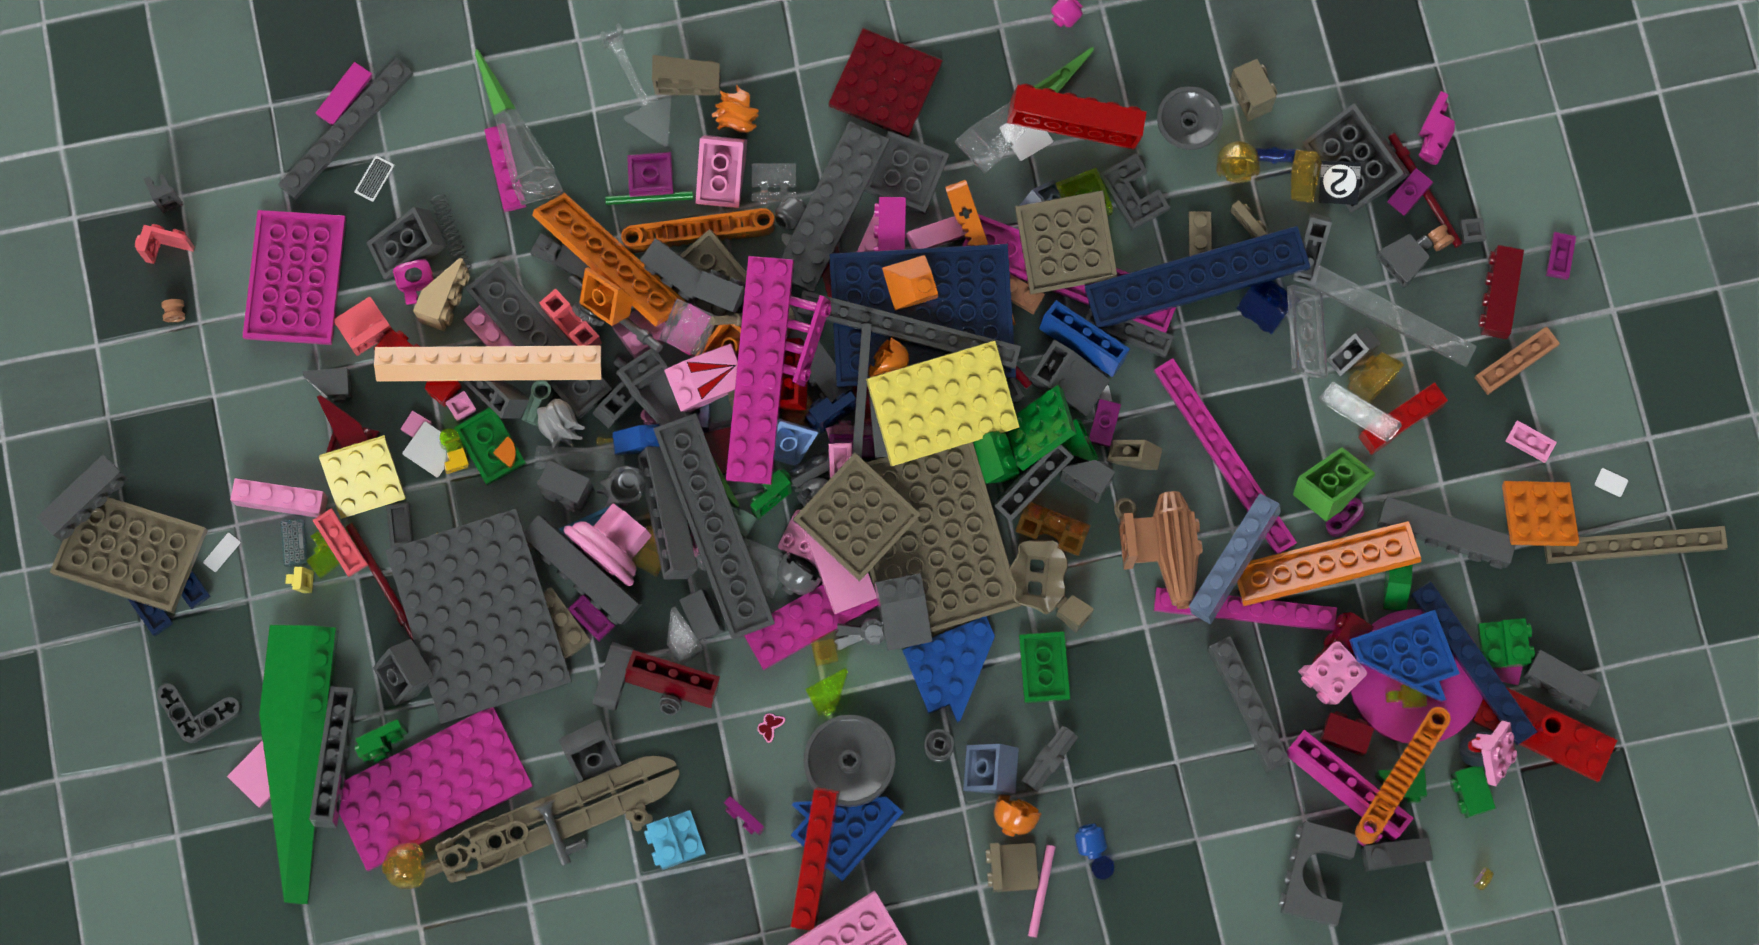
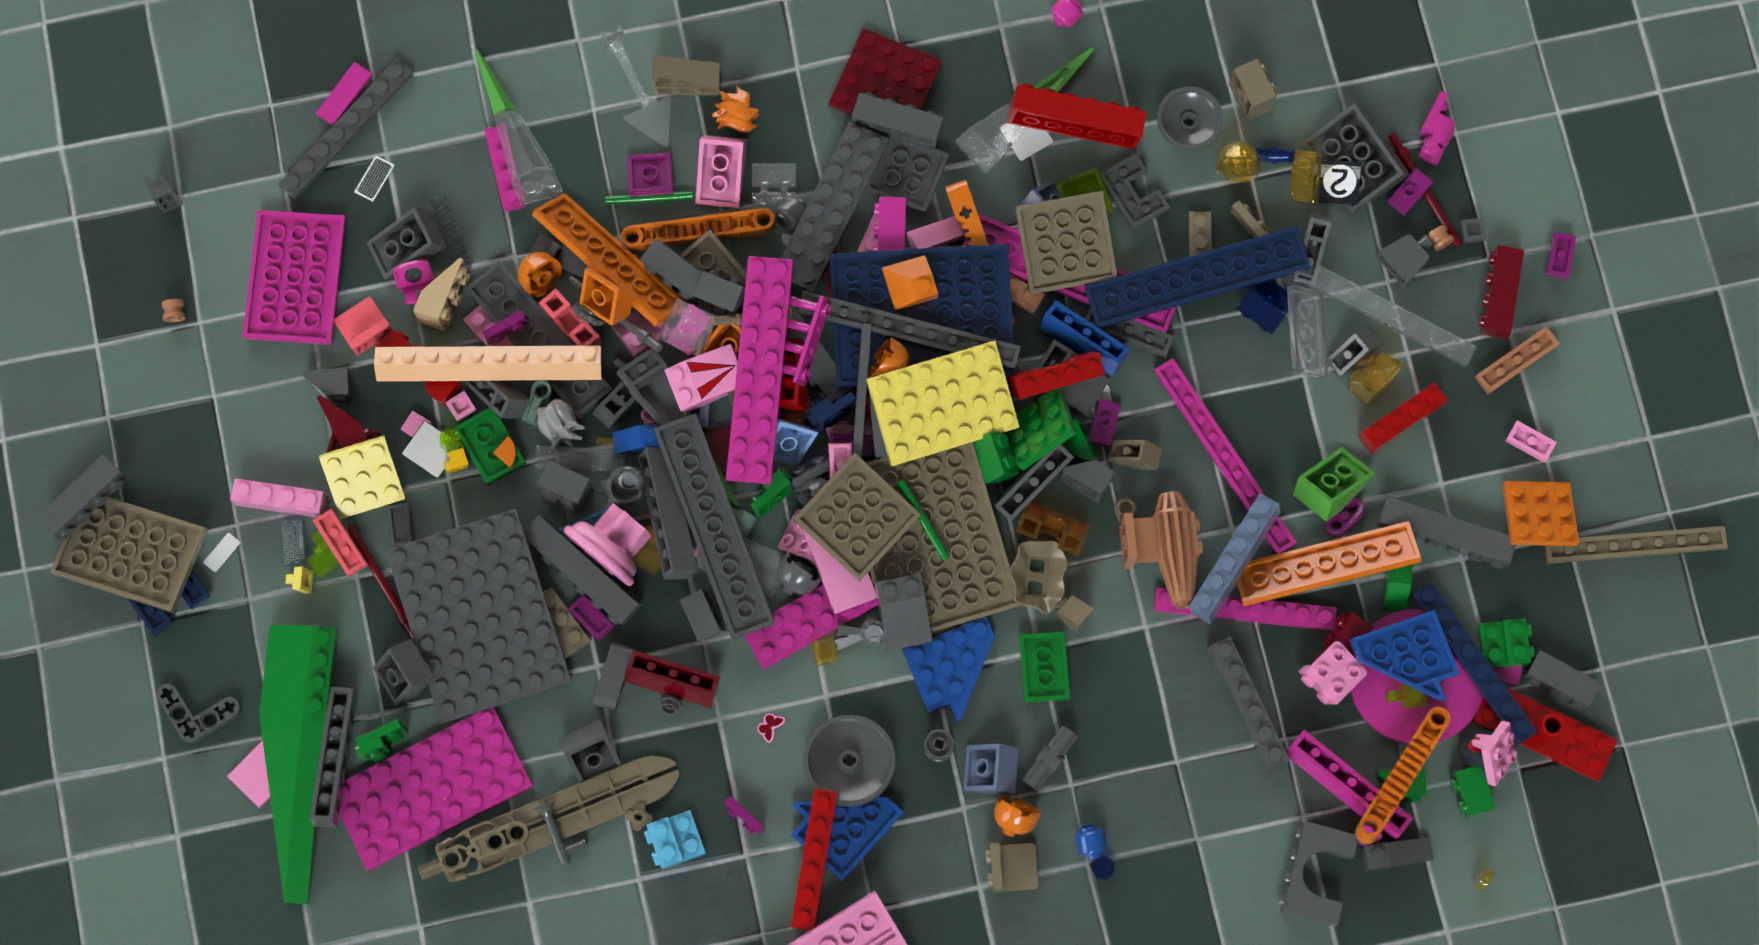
coral bracket [135,224,195,264] -> none
clear yellow cylinder [382,843,425,889] -> none
clear slope [667,606,703,665] -> none
clear neon green slope [805,668,848,717] -> none
bright pink bar [1028,845,1055,938] -> none
clear tile [1319,382,1402,442] -> none
dark red brick [1319,711,1374,757] -> none
white sticker [1595,468,1628,497] -> none
none -> magenta plate [482,310,528,345]
none -> orange cylinder [517,252,562,297]
none -> dark grey brick [852,93,944,148]
none -> green bar [897,479,950,561]
none -> red arch [1008,351,1105,399]

